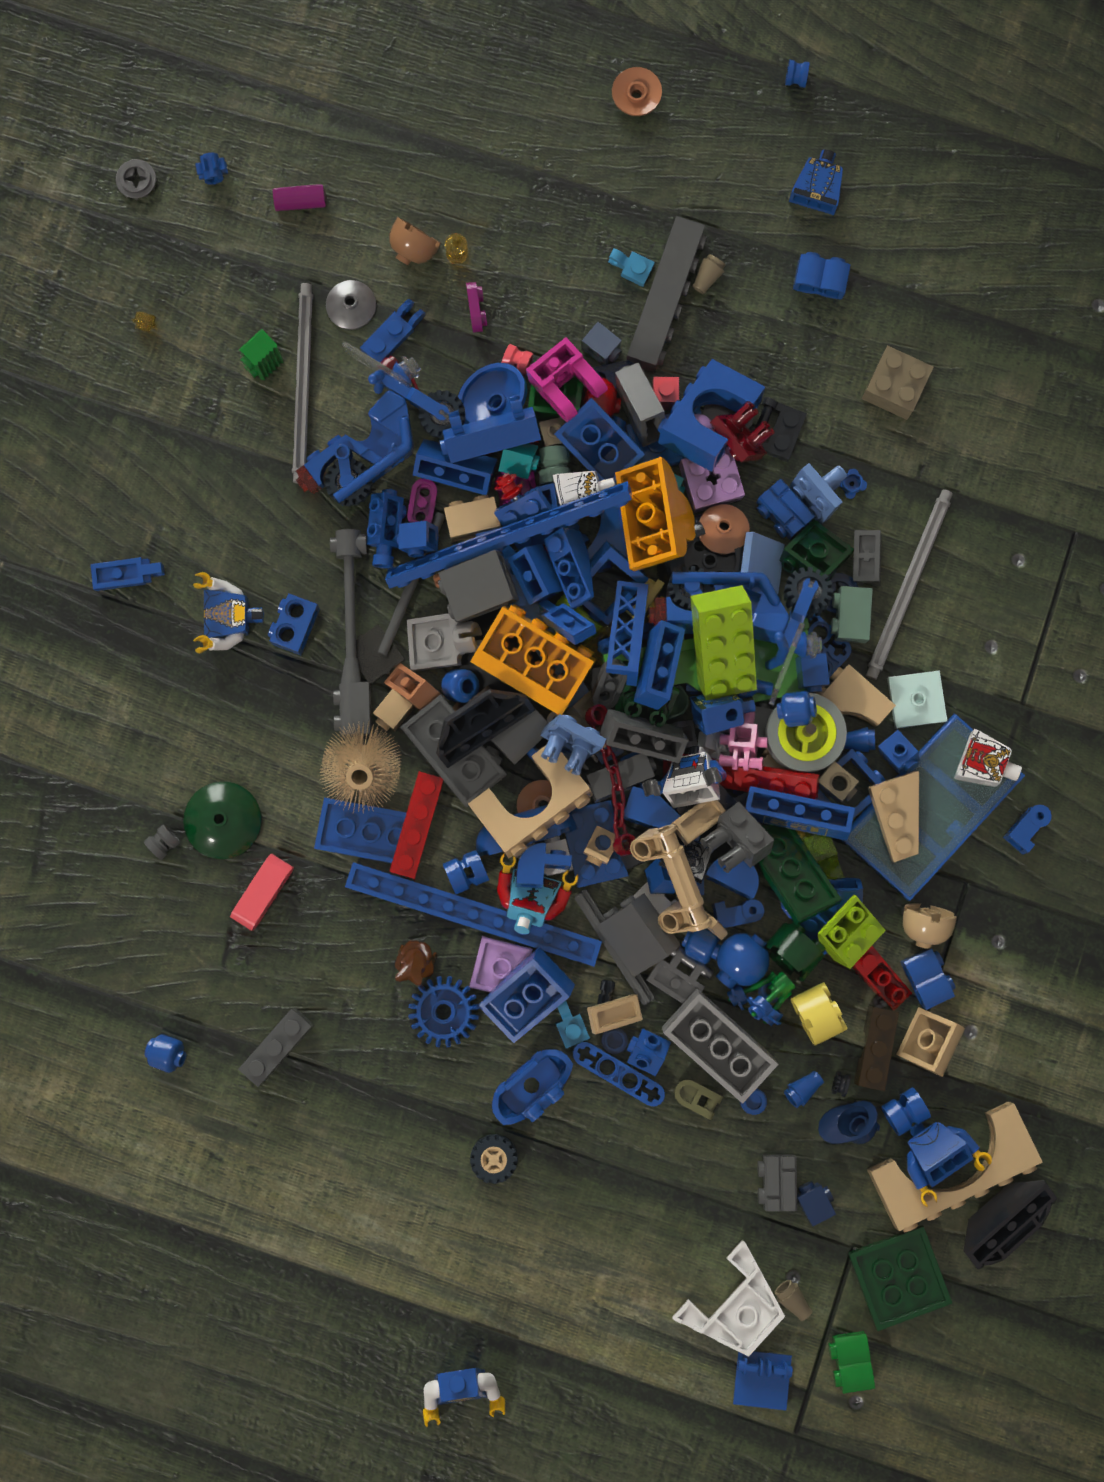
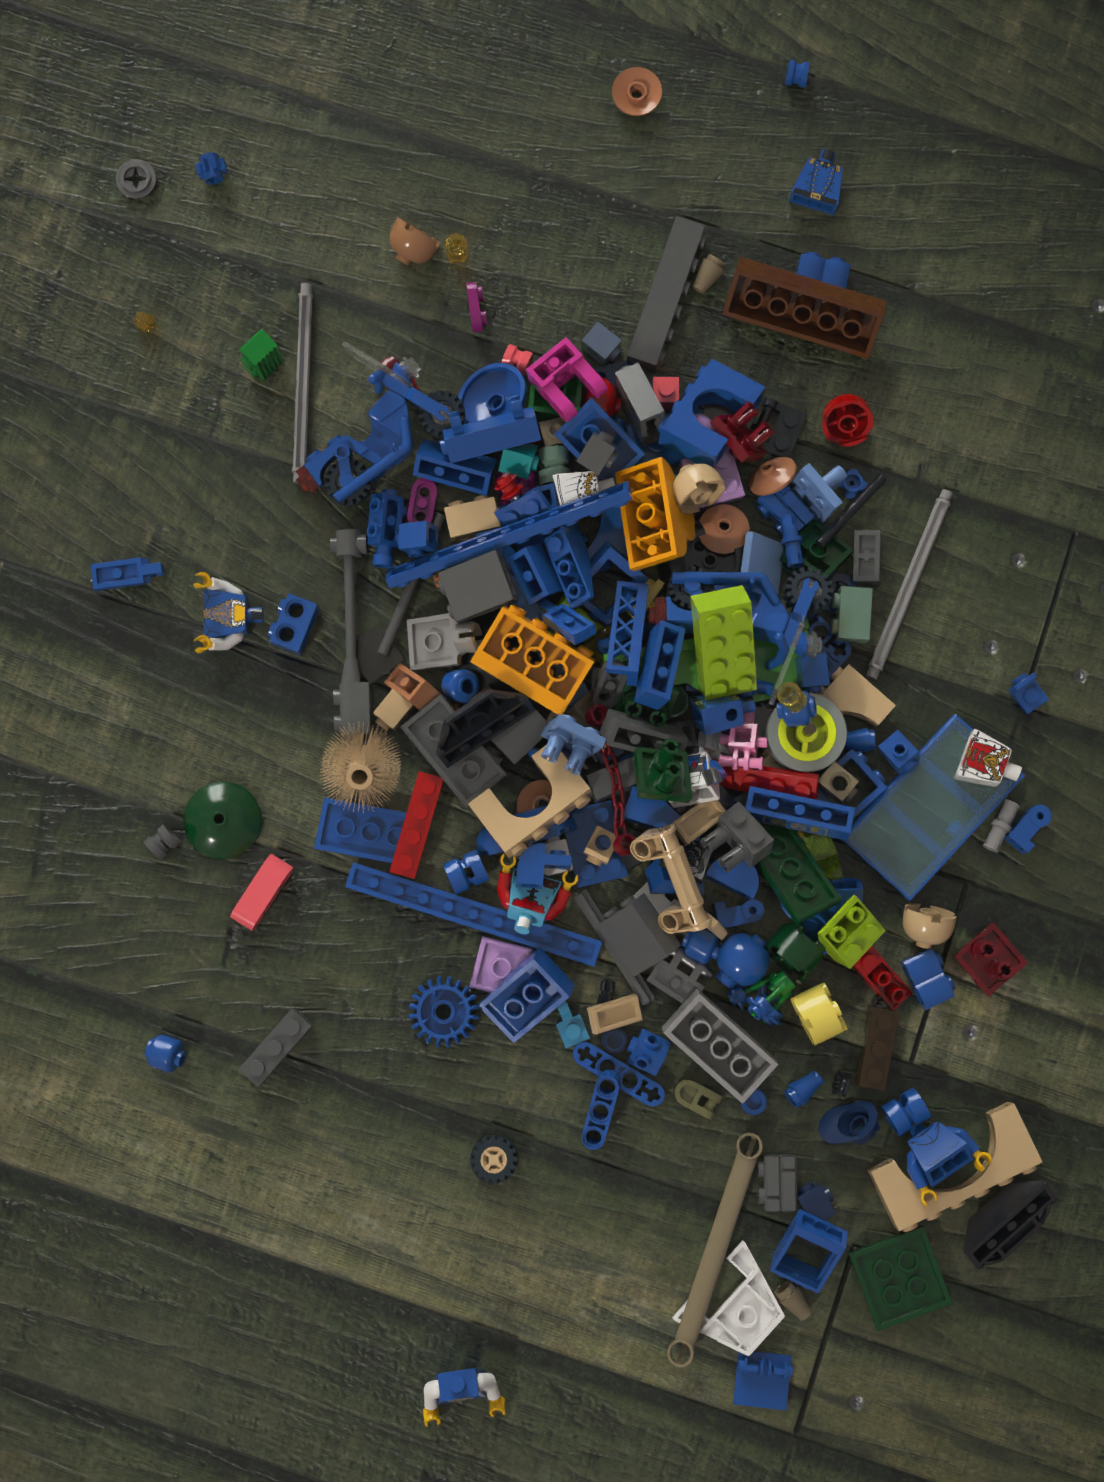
magenta brick [272,184,326,211] -> none
flat silver dish [326,280,376,330] -> none
blue hinge [360,299,426,365] -> none
reddish brown hair [395,940,437,986] -> none
blue piece [492,1049,573,1125] -> none
dark azure plate [608,248,655,287] -> none
green brick [828,1331,875,1394] -> none
dark tan brick [861,345,934,420] -> none
tan wing [868,771,919,862] -> none
light aqua plate [887,670,947,729] -> none
tan brick [896,1007,965,1077] -> none
none -> dark grey brick [576,430,618,475]
none -> blue beam [581,1070,621,1150]
none -> dark green plate [633,739,692,803]
none -> dark tan piece [667,1133,764,1368]
none -> tan cylinder [673,464,725,514]
none -> reddish brown brick [722,257,887,359]
none -> nougat dish [749,457,797,496]
none -> blue window [770,1209,848,1294]
none -> clear yellow bush [777,682,807,712]
none -> blue pin [779,514,804,569]
none -> black bar [815,474,886,548]
none -> red cylinder [822,394,874,447]
none -> dark red plate [953,922,1028,997]
none -> light grey pin [983,799,1020,853]
none -> blue bracket [1008,672,1049,715]

